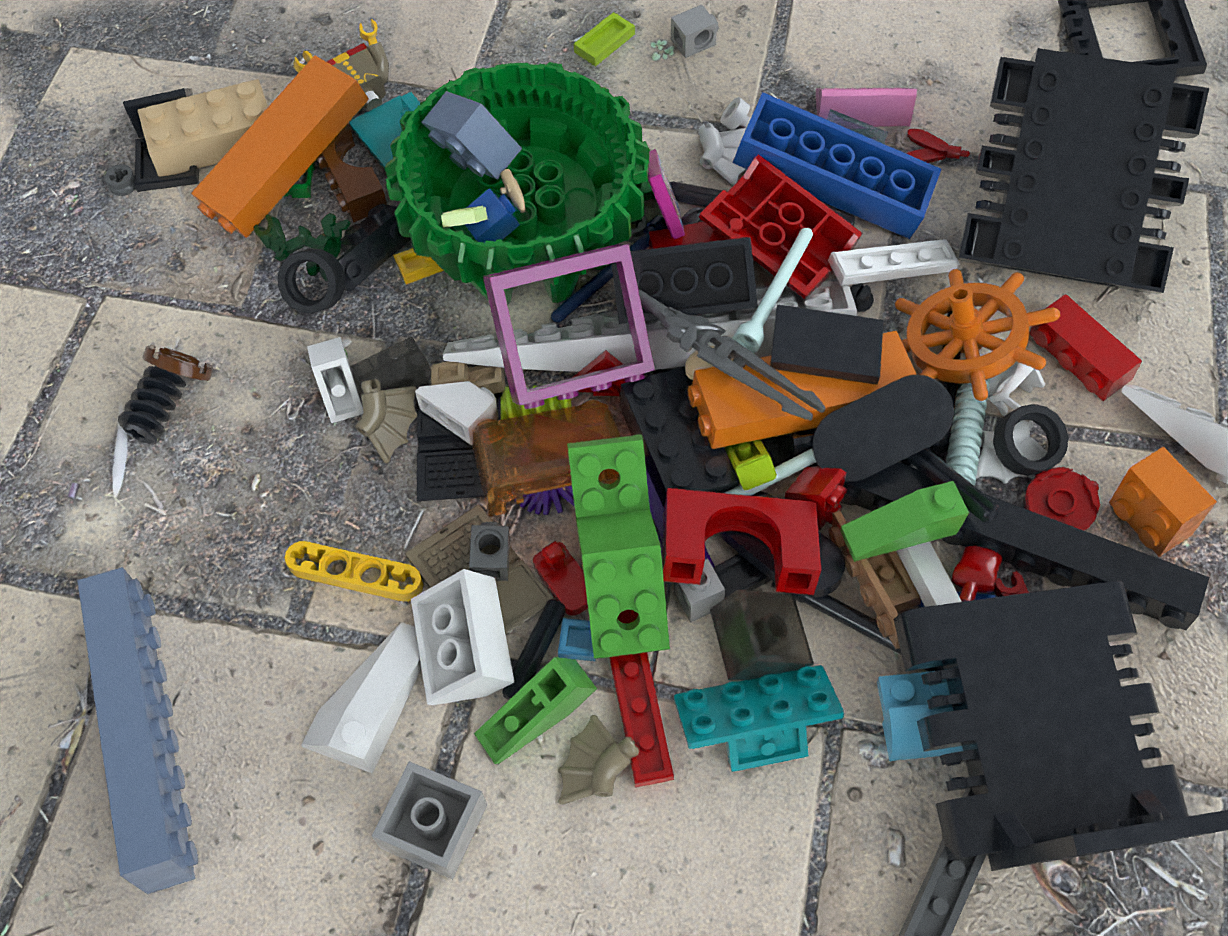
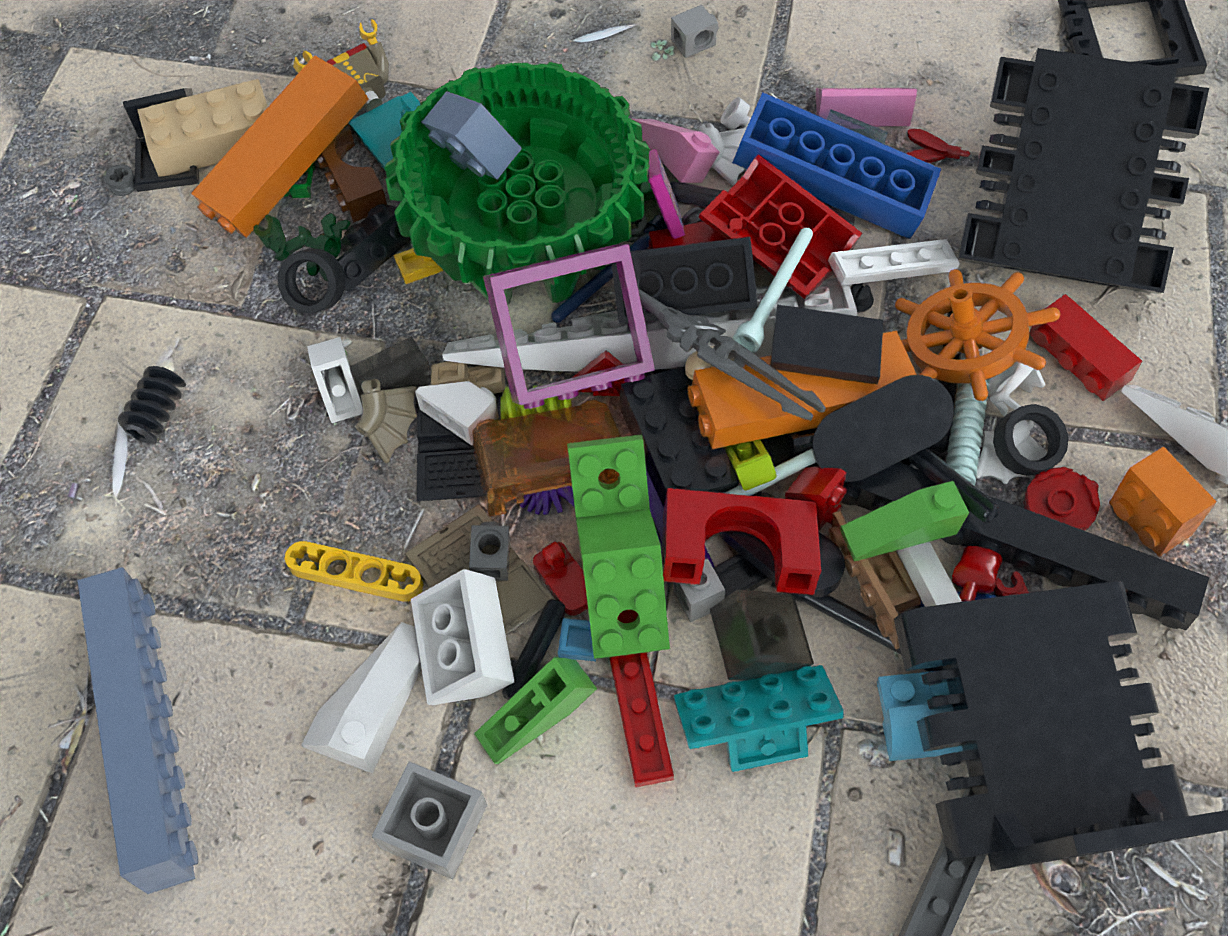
reddish brown tile [142,345,214,381] -> none
yellowish green tile [441,206,488,228] -> none
blue brick [465,188,520,243] -> none
tan helmet [500,169,525,213] -> none
dark tan arm [558,715,639,805] -> none
lime tile [573,12,635,67] -> none
none -> bright pink slope [632,119,720,183]

